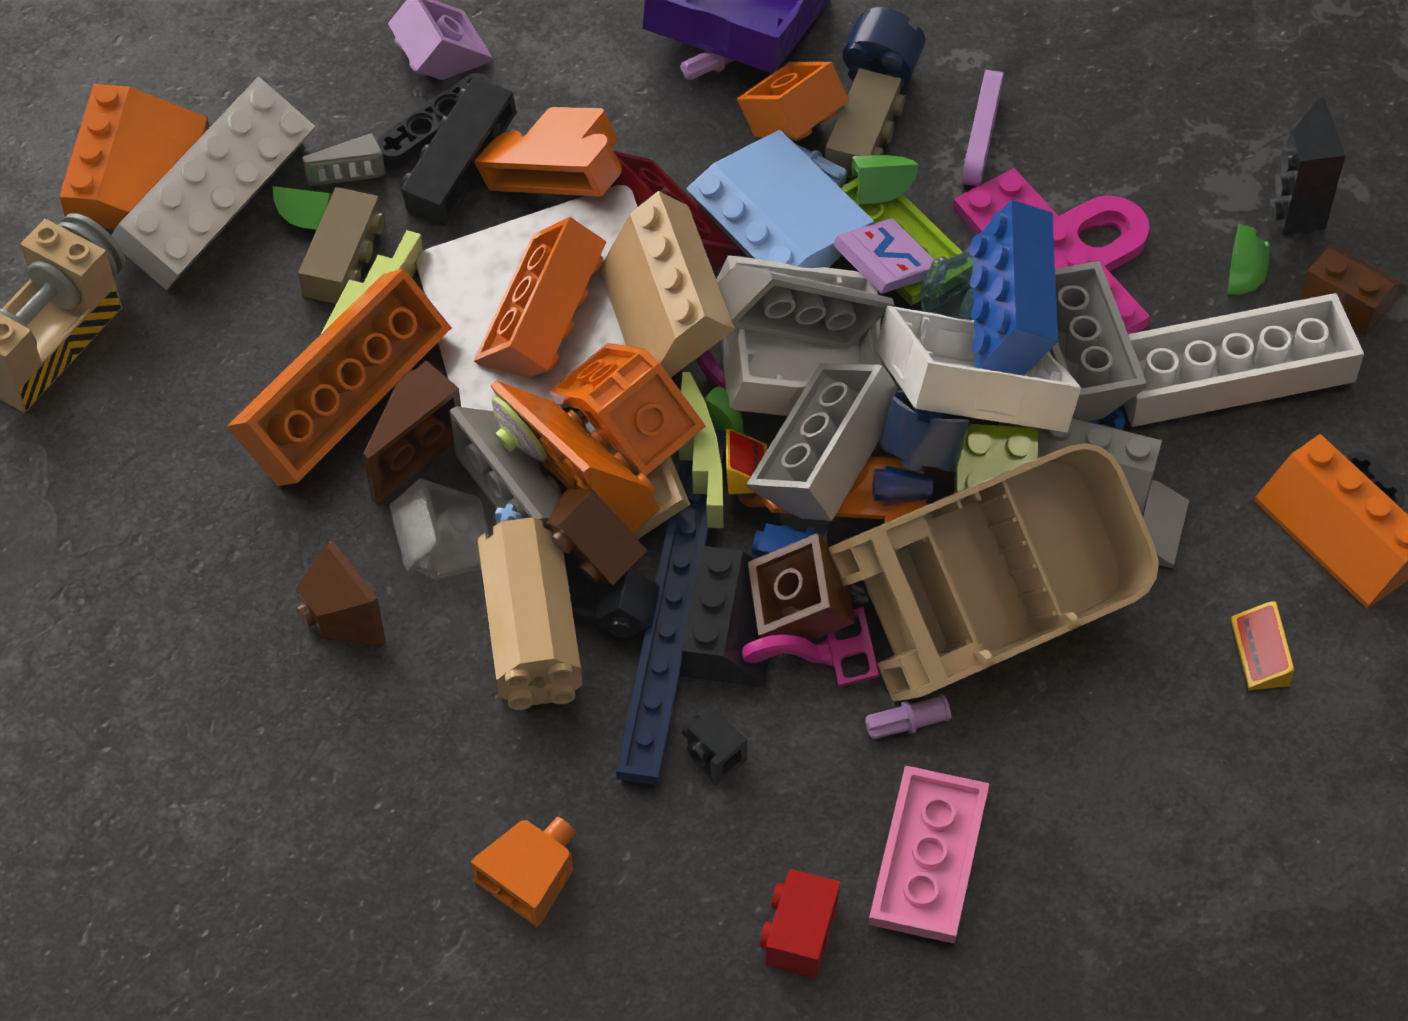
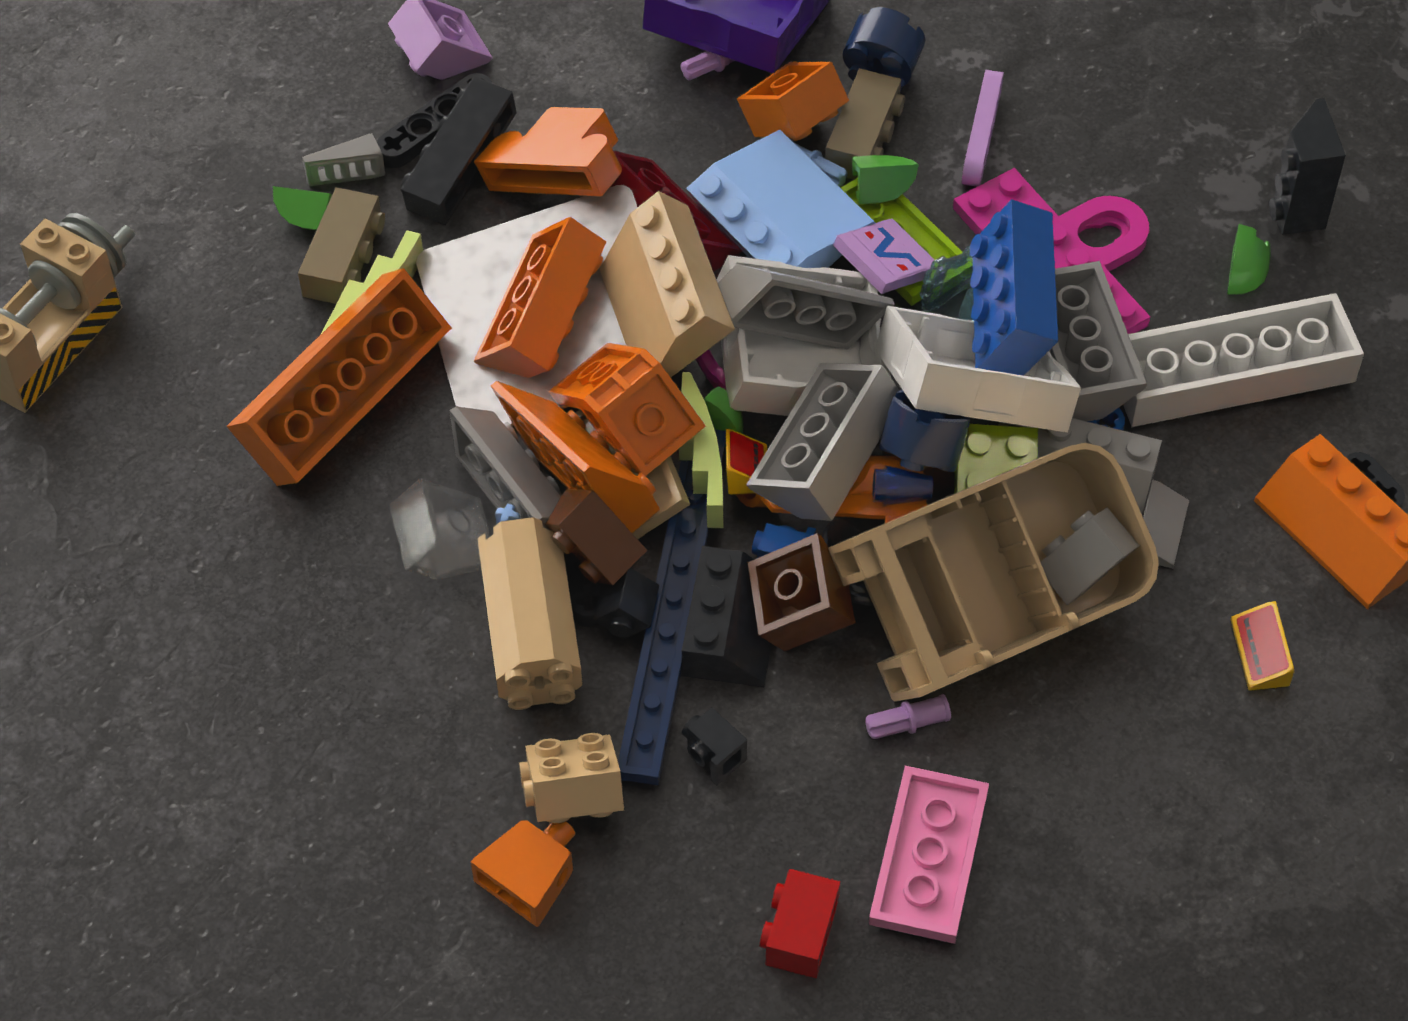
orange slope [59,84,208,229] -> none
white brick [111,76,315,290] -> none
reddish brown slope [295,541,386,646] -> none
reddish brown slope [363,361,461,504] -> none
yellowish green dish [491,396,547,461] -> none
dark pink piece [742,607,880,687] -> none
reddish brown slope [1300,247,1407,337] -> none
none -> tan brick [519,733,624,823]
none -> light grey piece [1040,507,1140,605]

